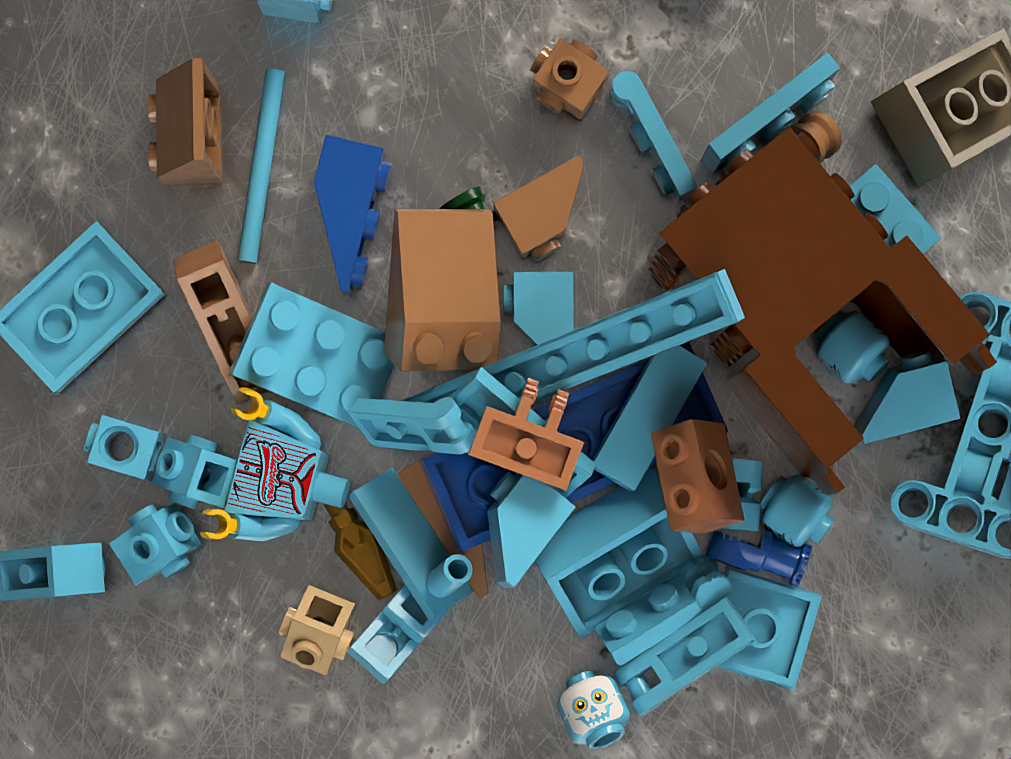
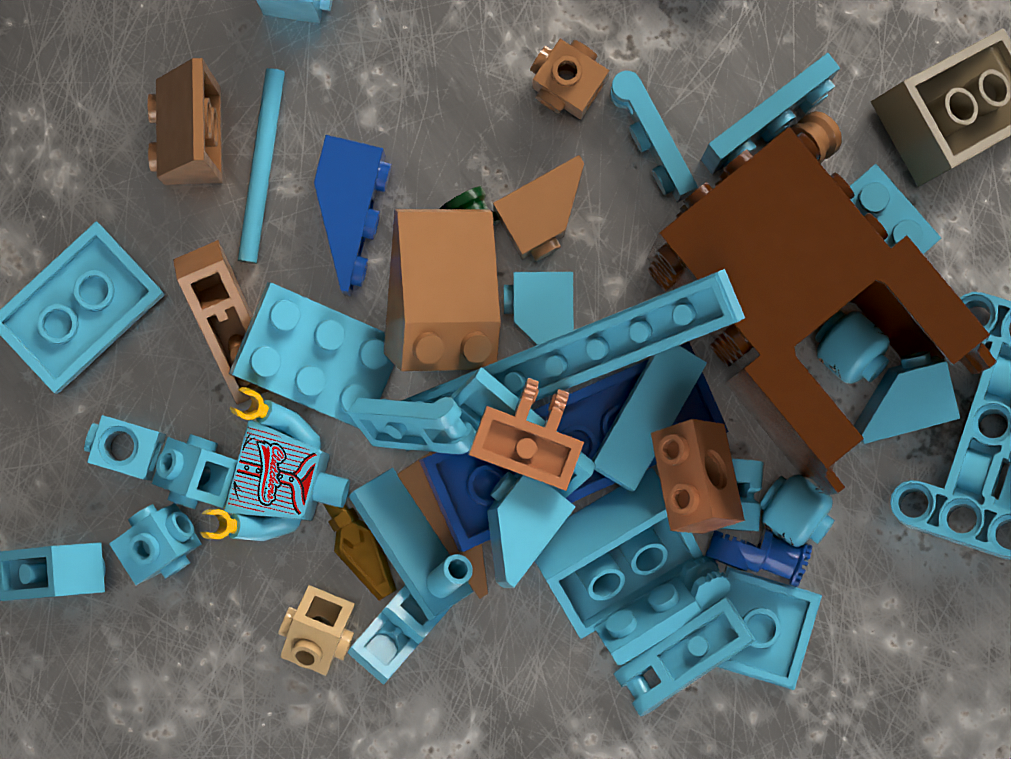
head [557,671,630,749] -> none

